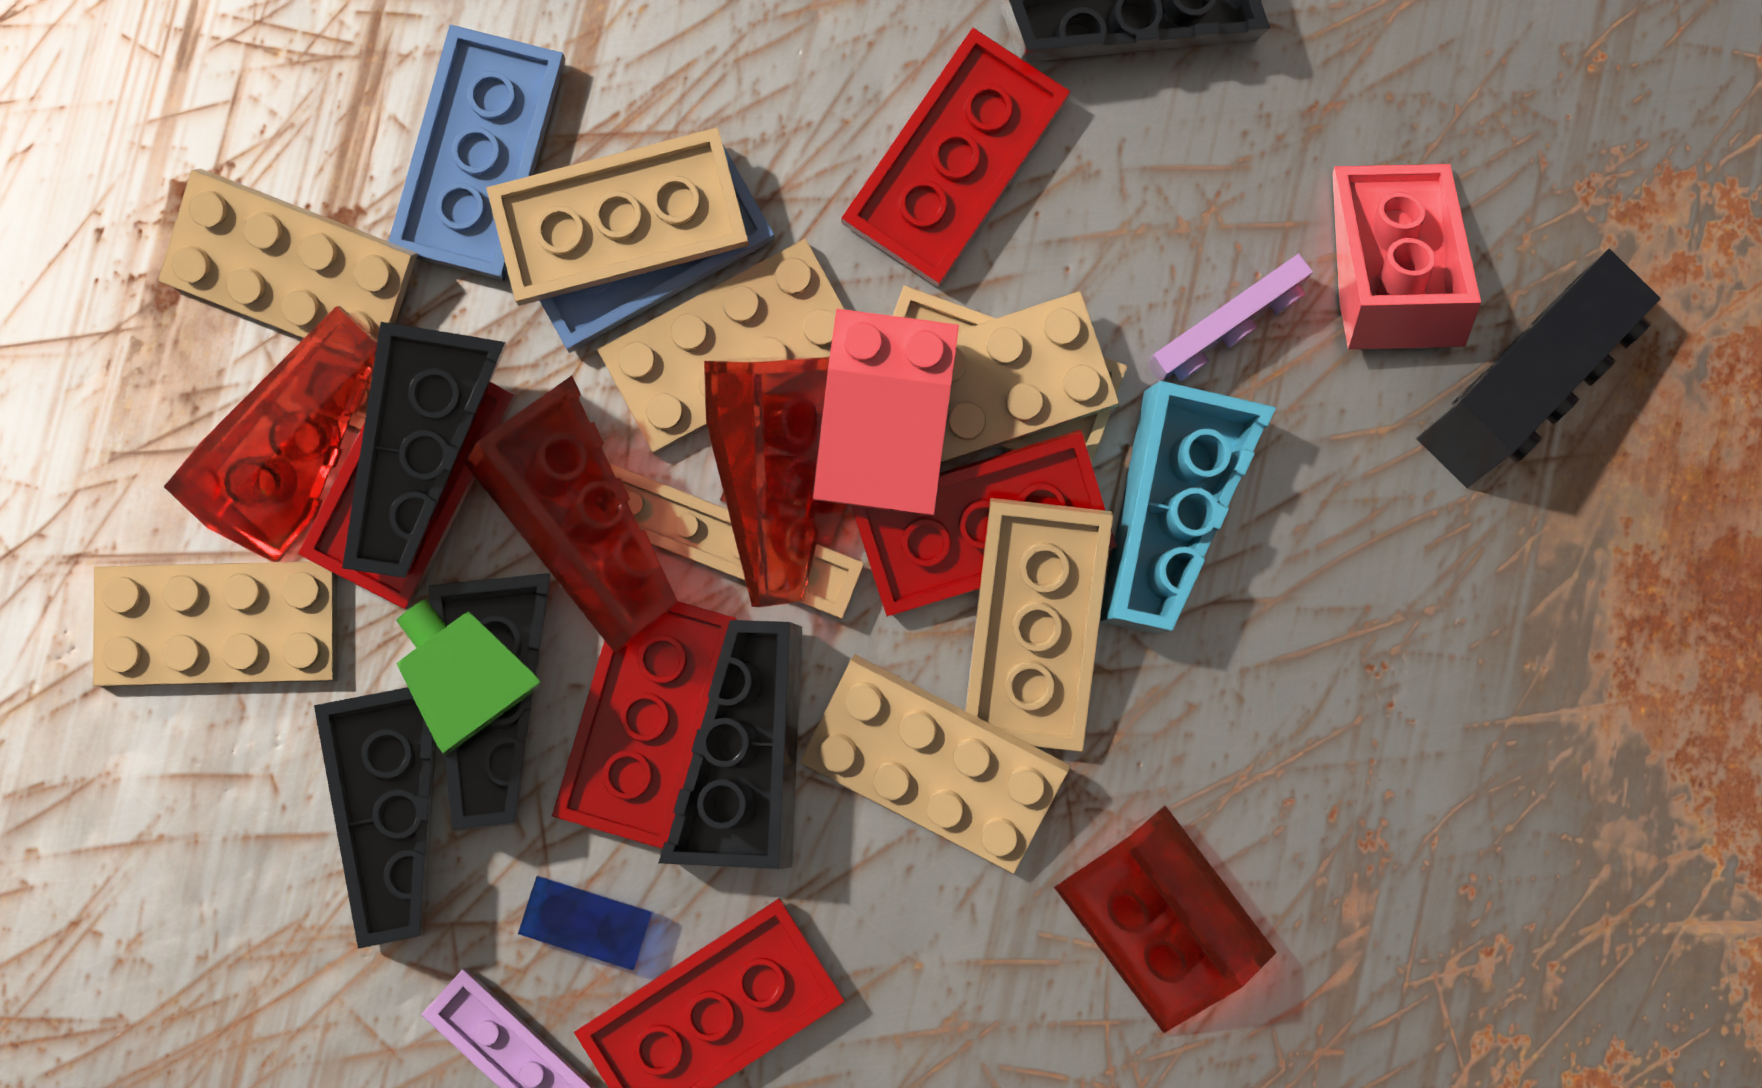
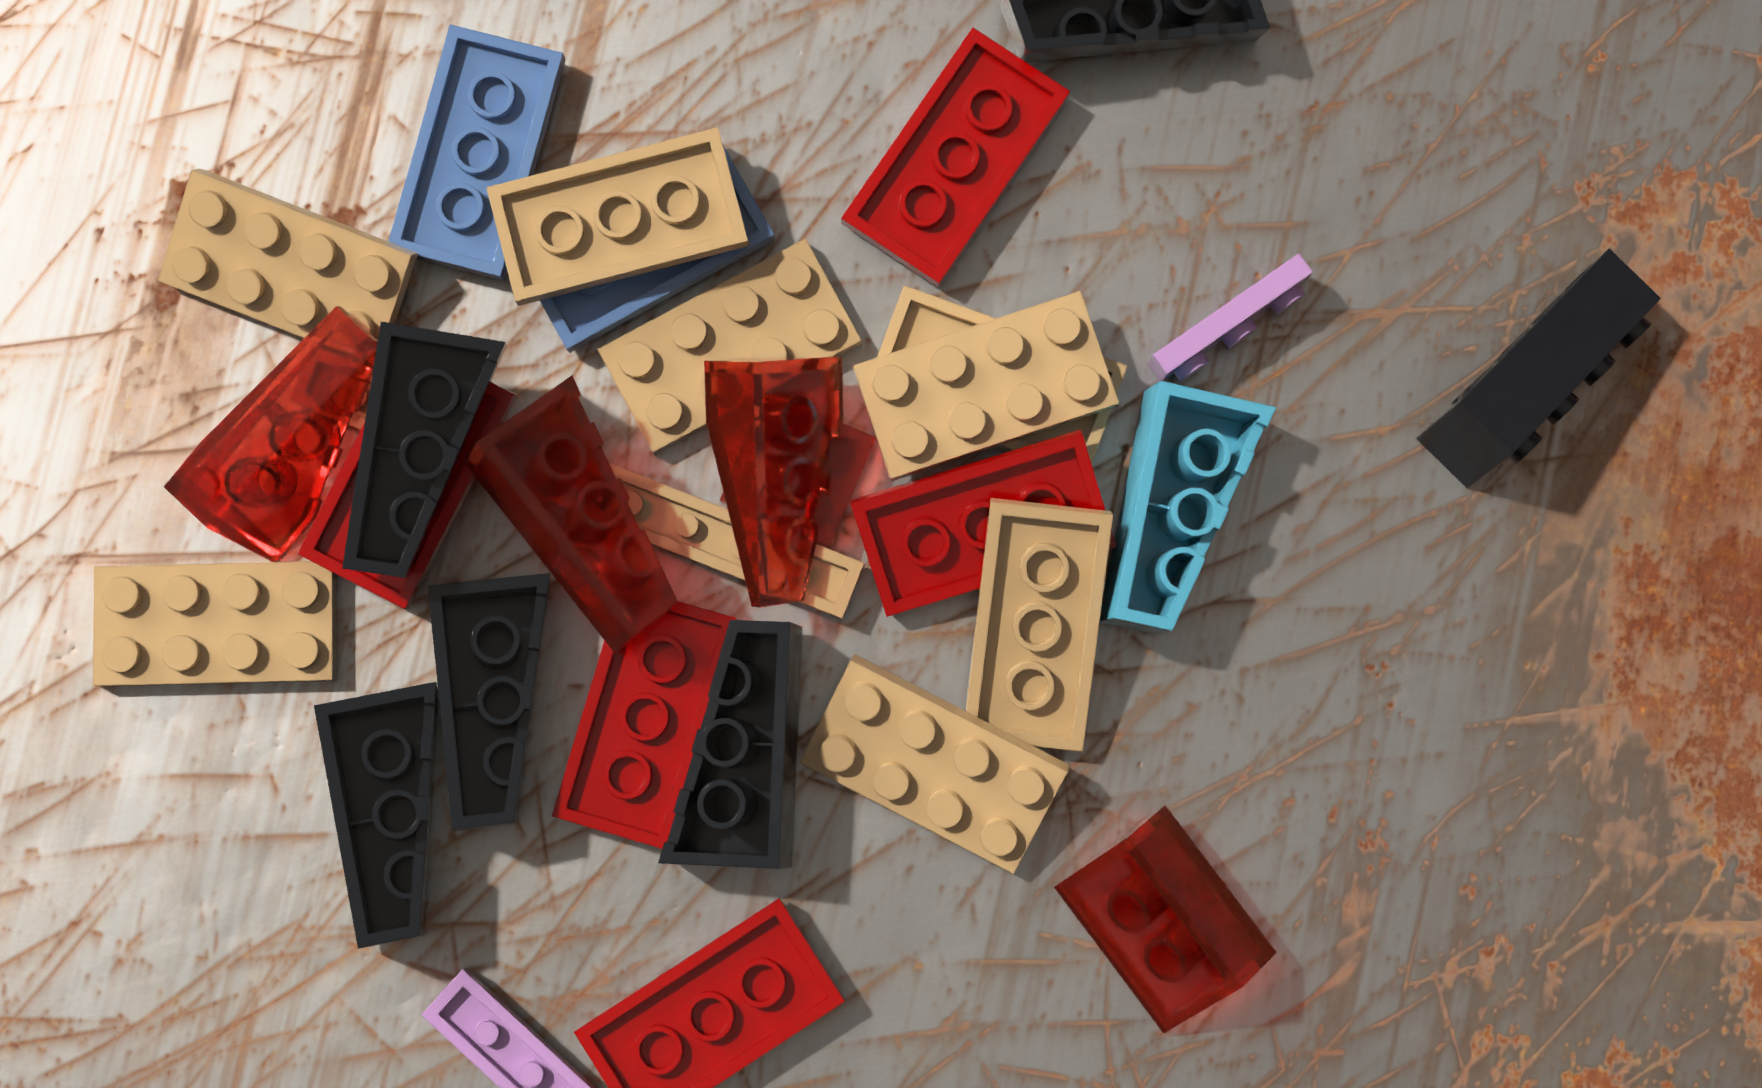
bright green torso [396,599,541,756] -> none
clear blue plate [518,875,654,971] -> none
coral slope [813,308,959,516] -> none
coral slope [1333,164,1481,350] -> none

